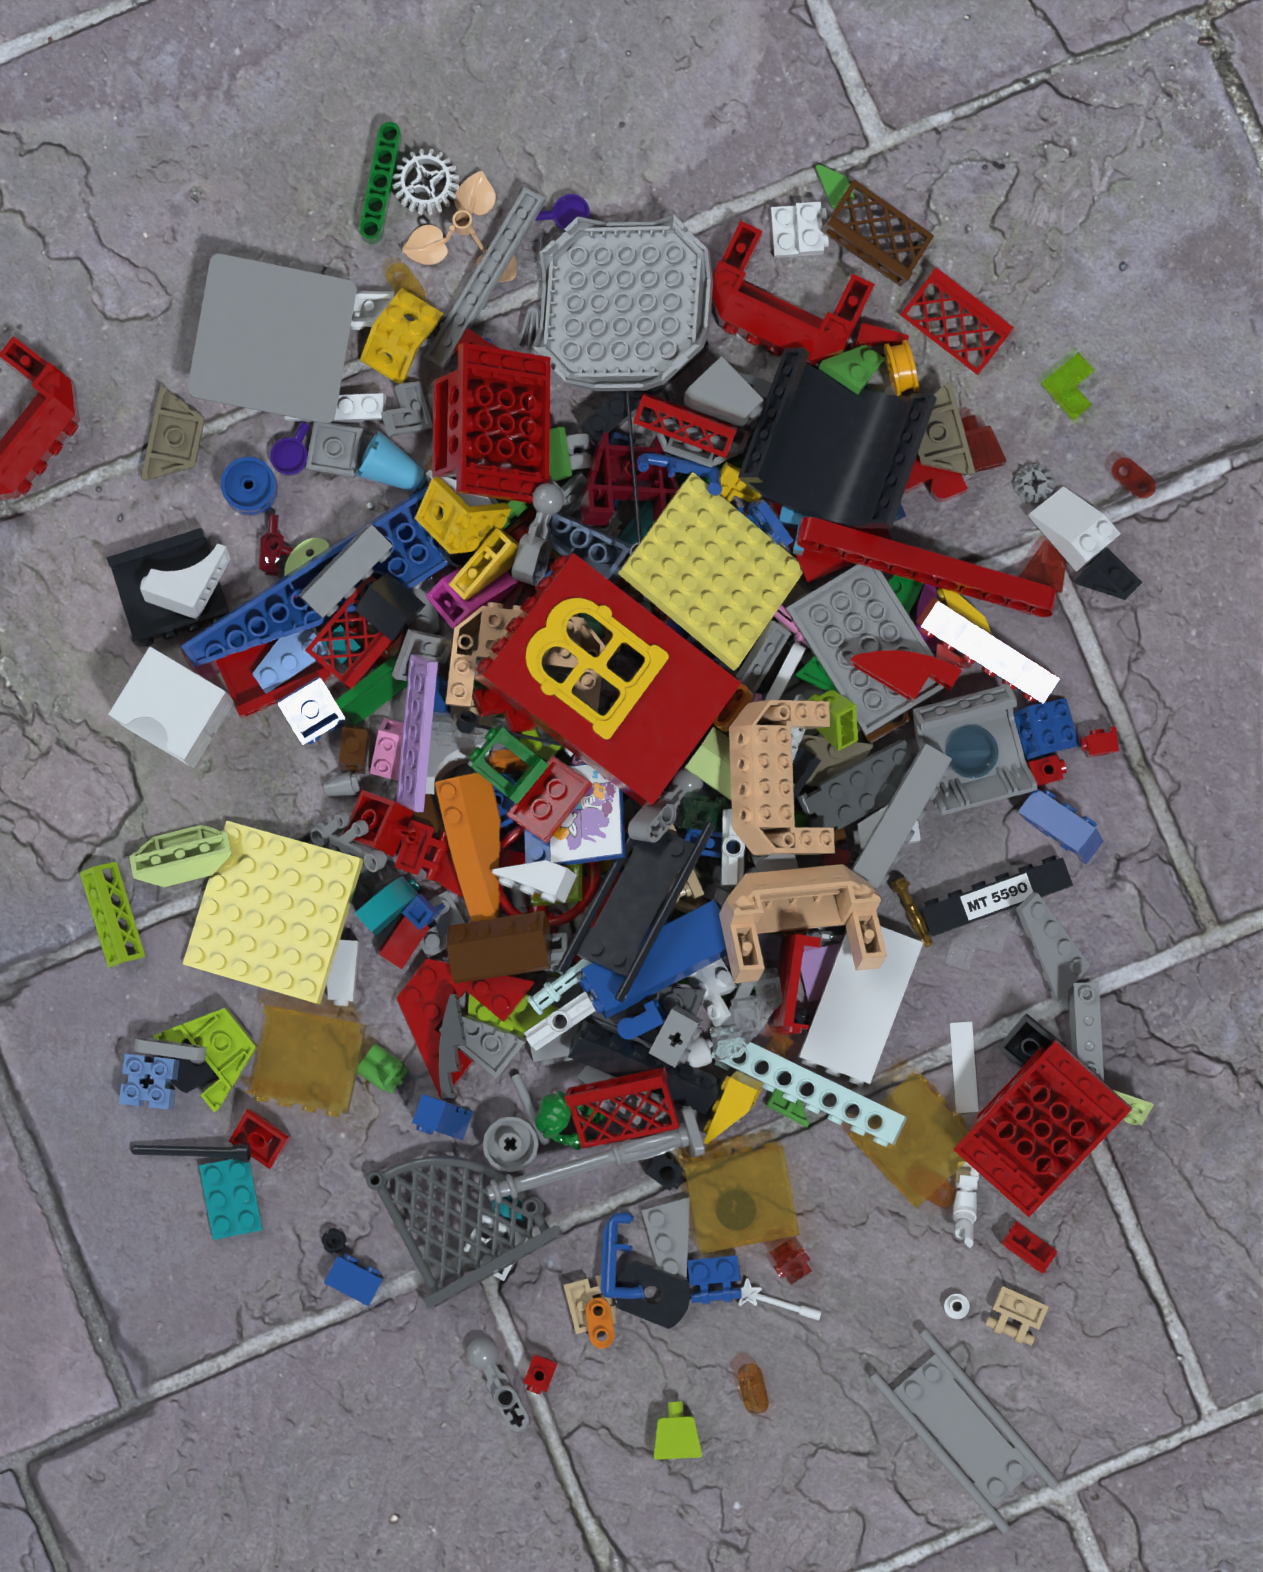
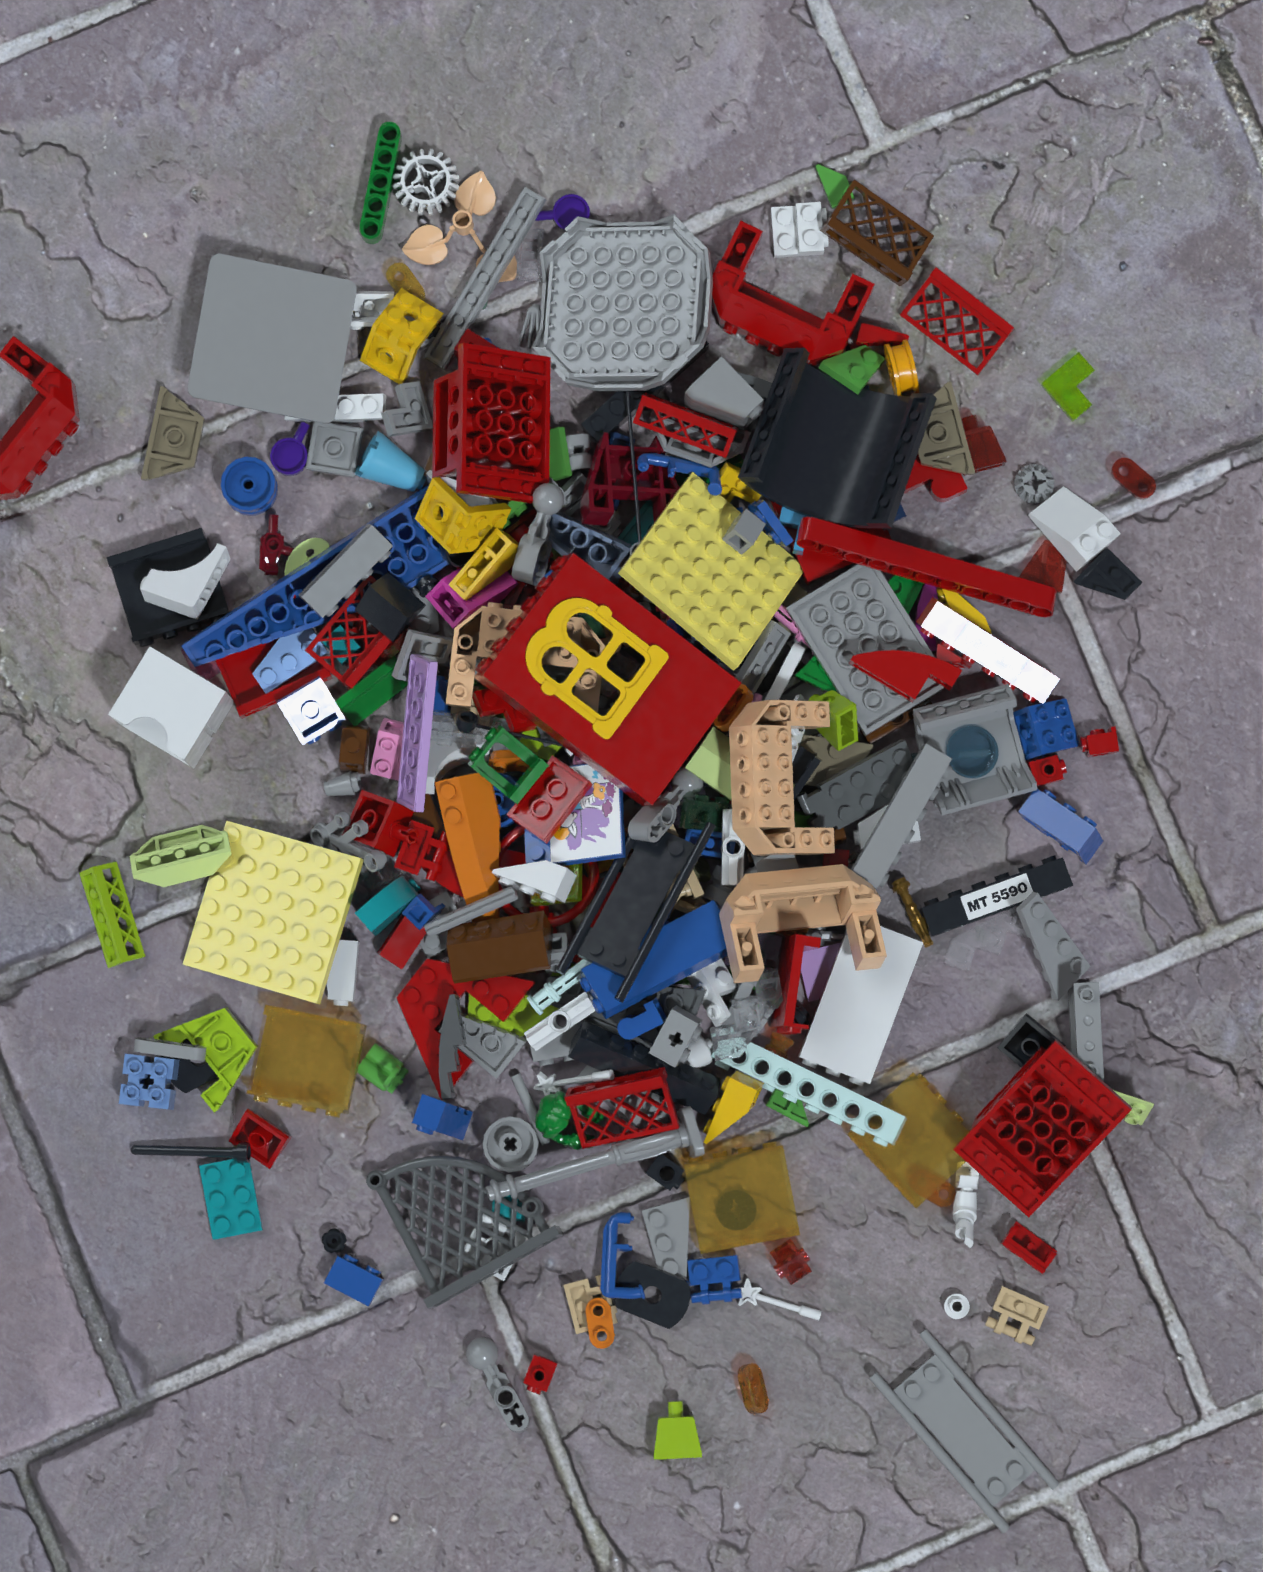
white sticker [950,1022,979,1113] -> none
none -> black plate [416,575,439,598]
none -> light grey axle [424,886,518,937]
none -> white piece [534,1070,614,1096]
none -> light grey brick [722,509,766,555]

